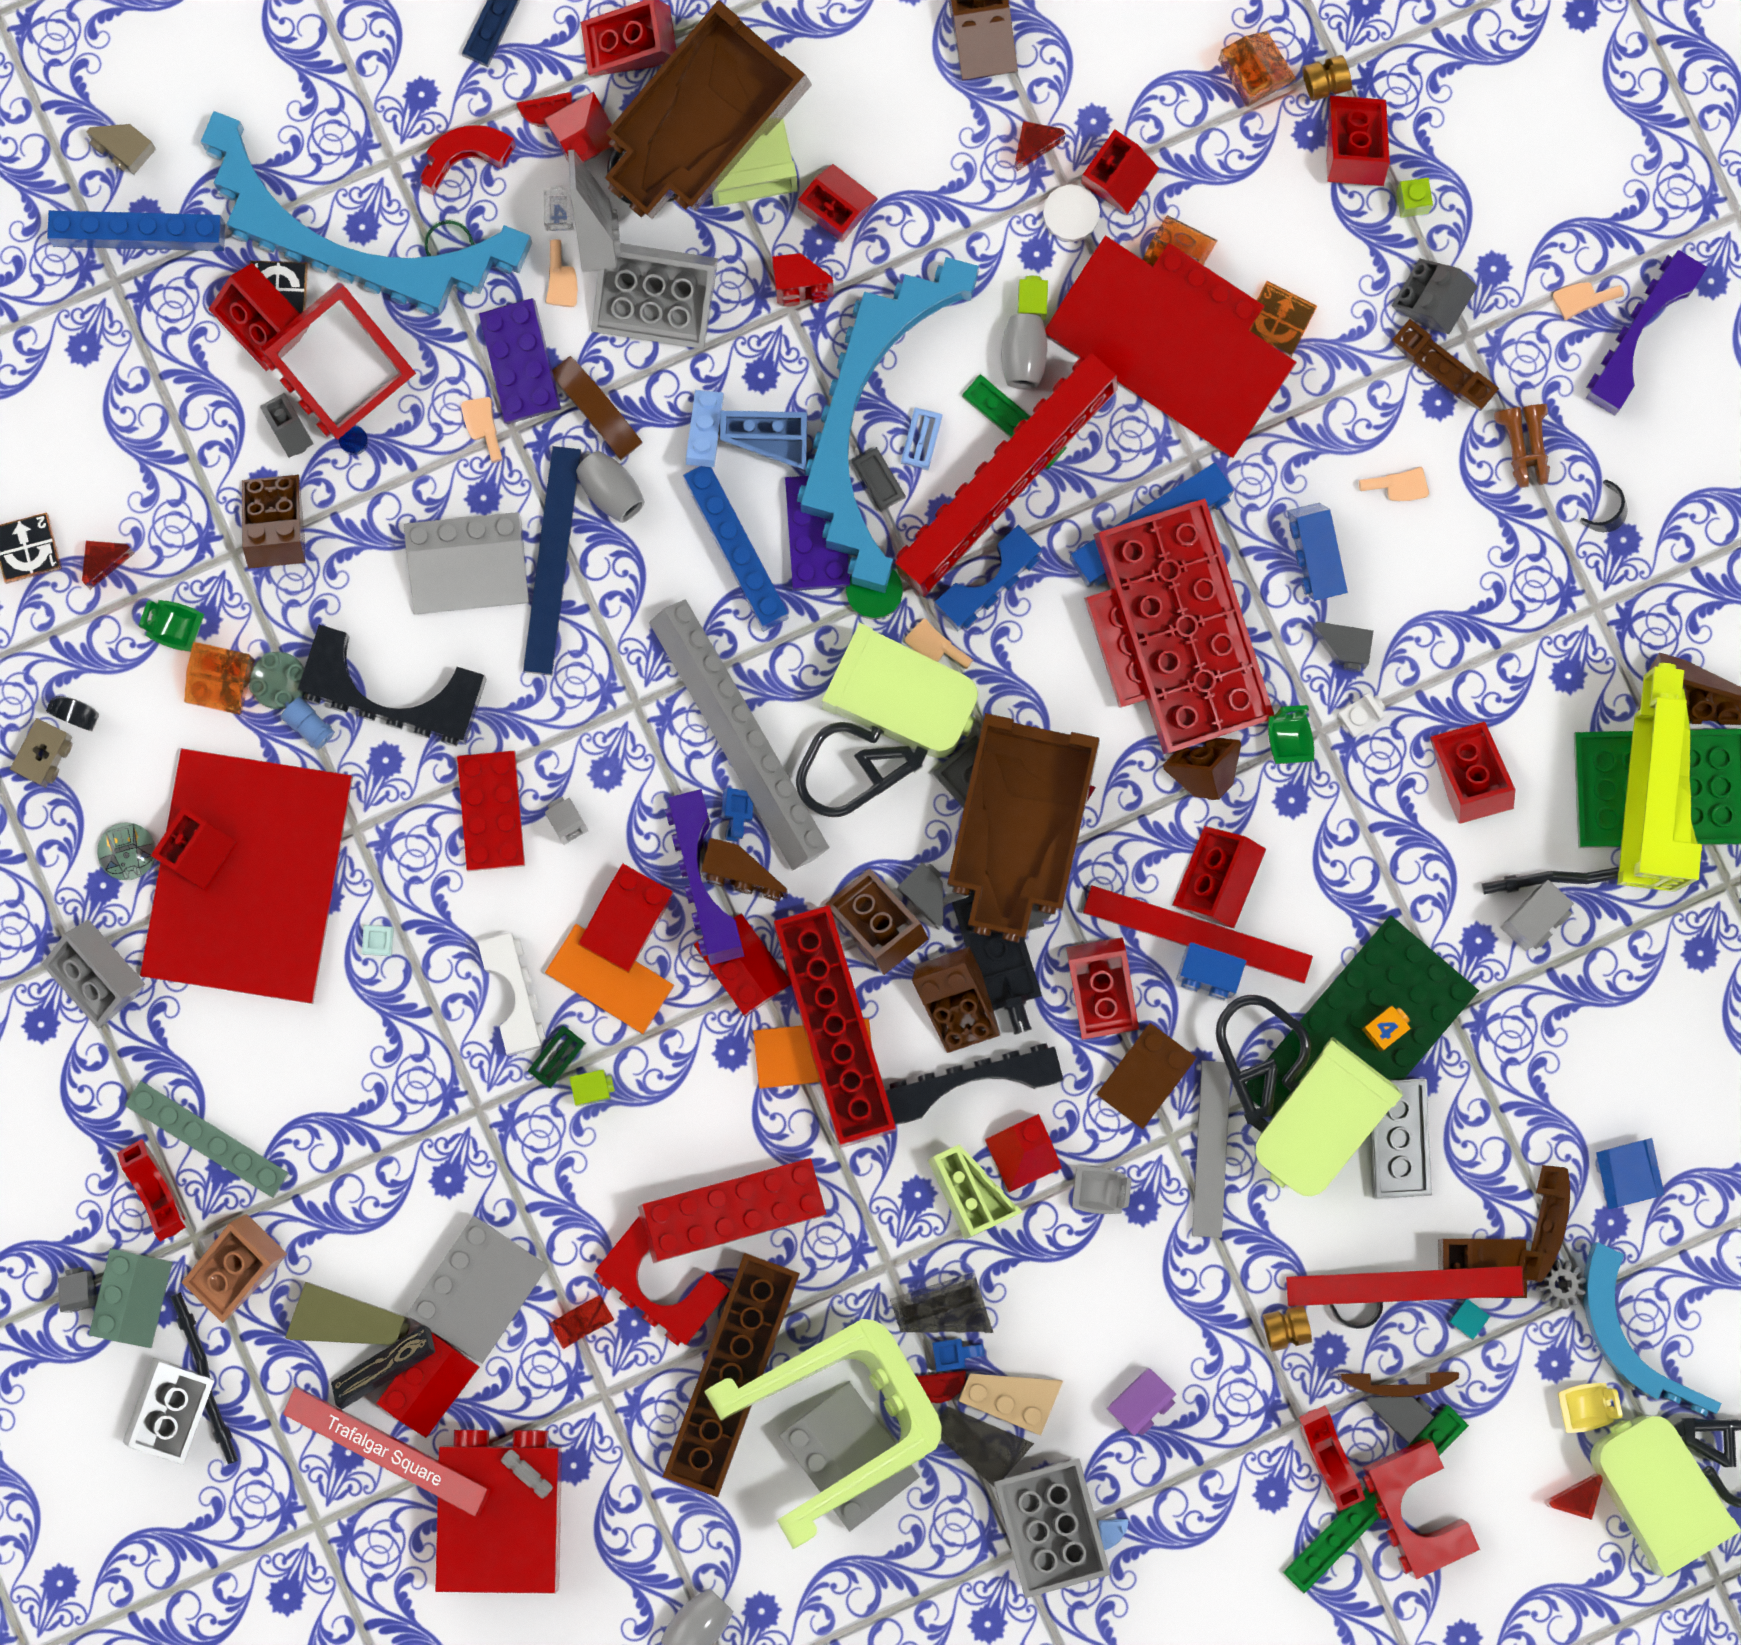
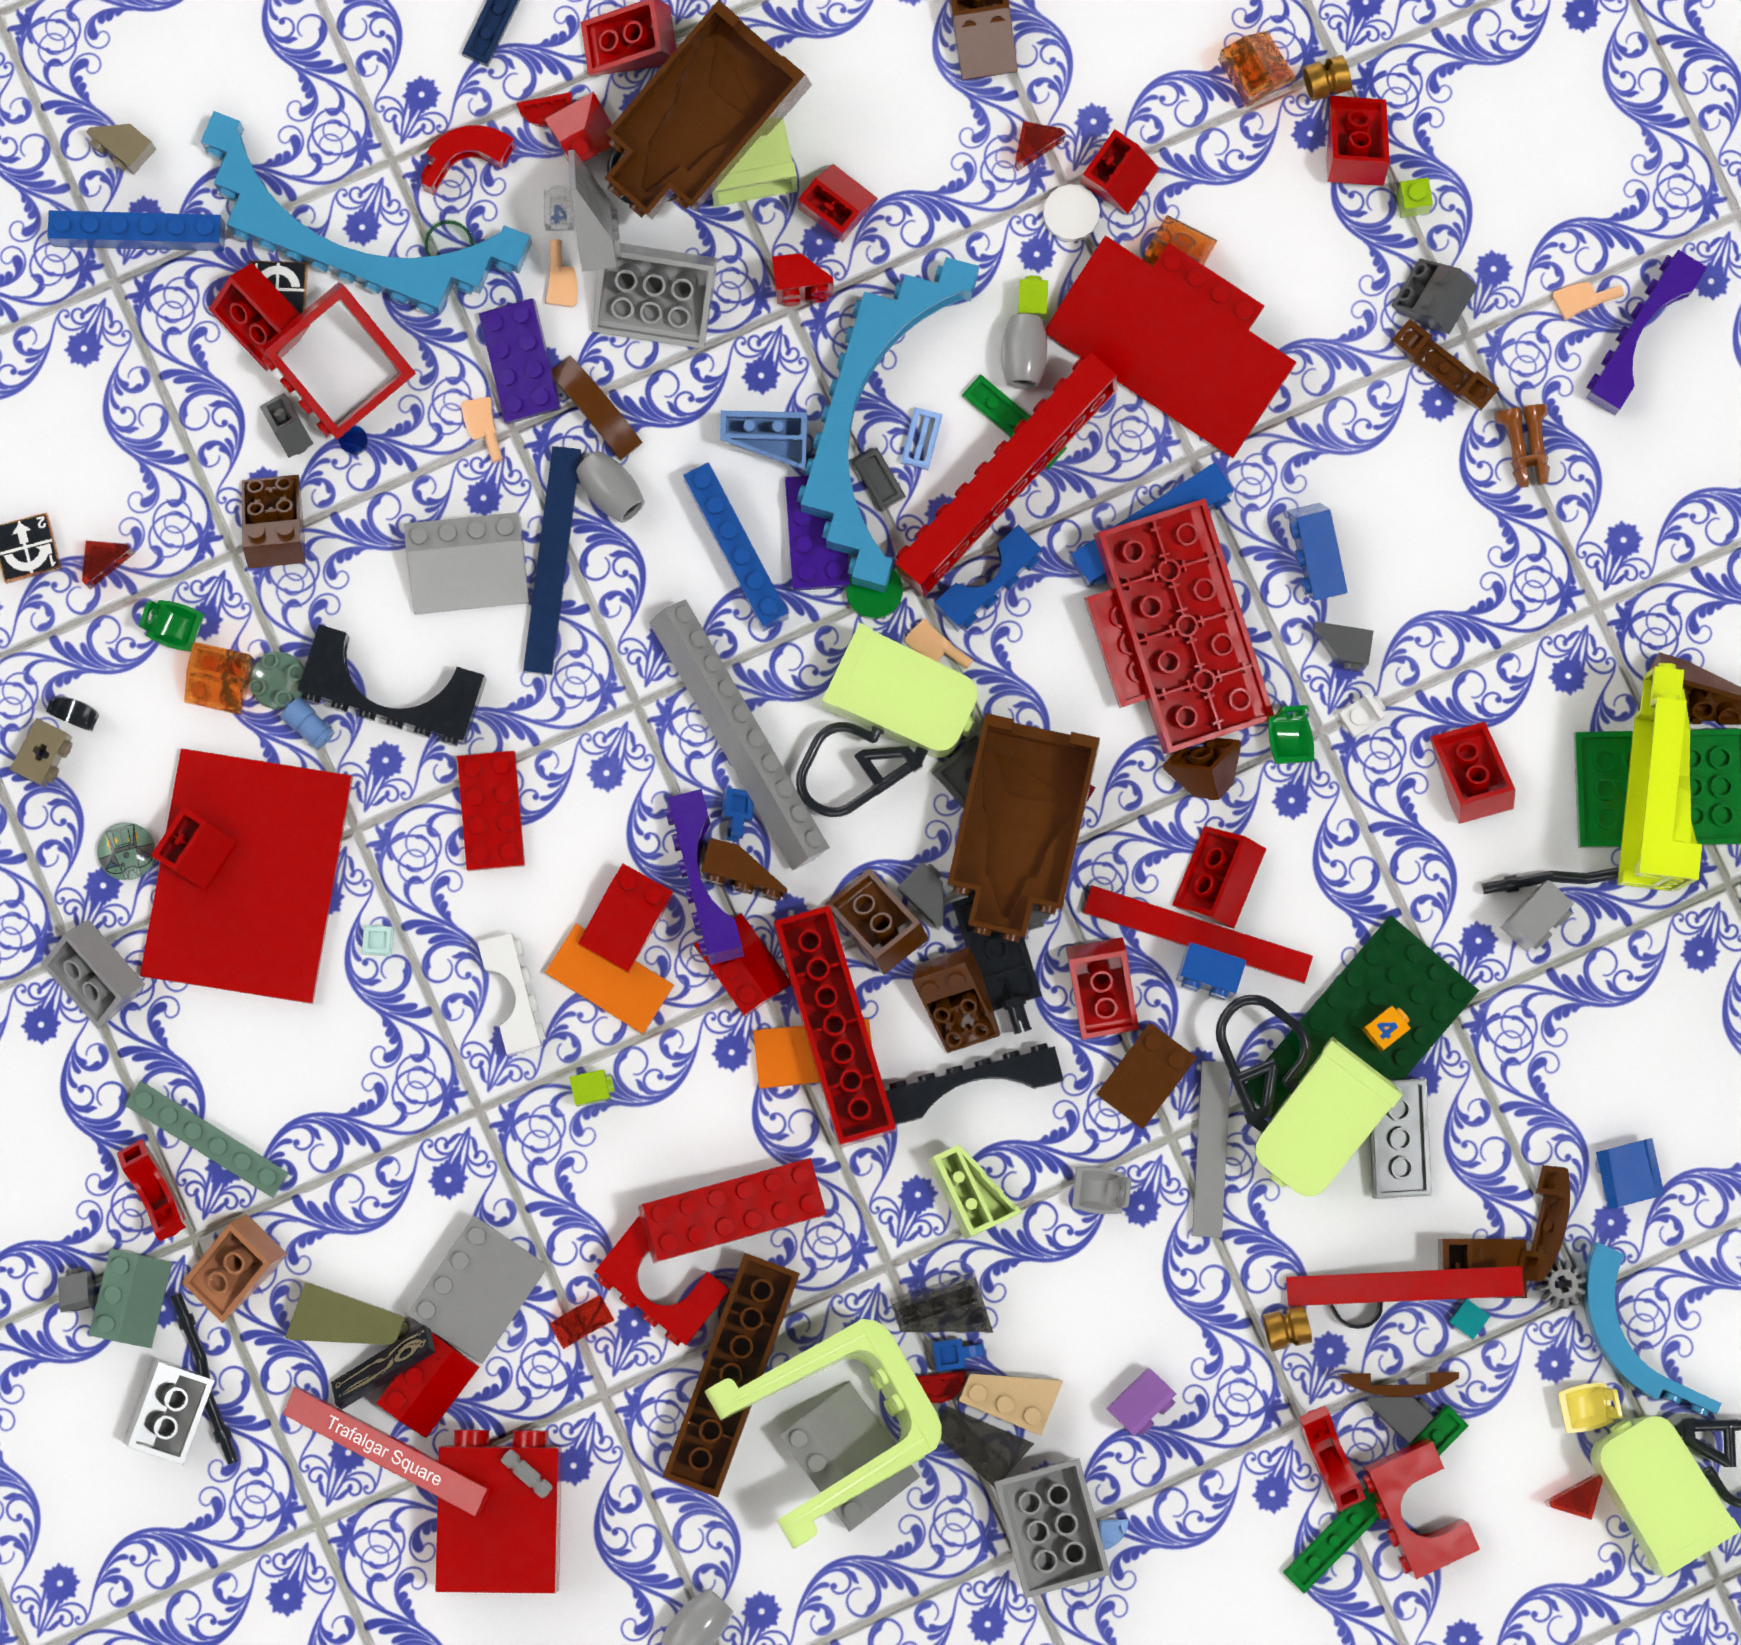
dark green tile [528,1025,587,1089] -> none
light grey slope [545,797,588,845] -> none
light blue plate [686,390,724,467] -> none
red slope [985,1114,1062,1193] -> none
clear orange tile [1249,281,1317,357] -> none
light nougat piece [1359,467,1429,501] -> none
black helmet [1580,479,1628,533] -> none

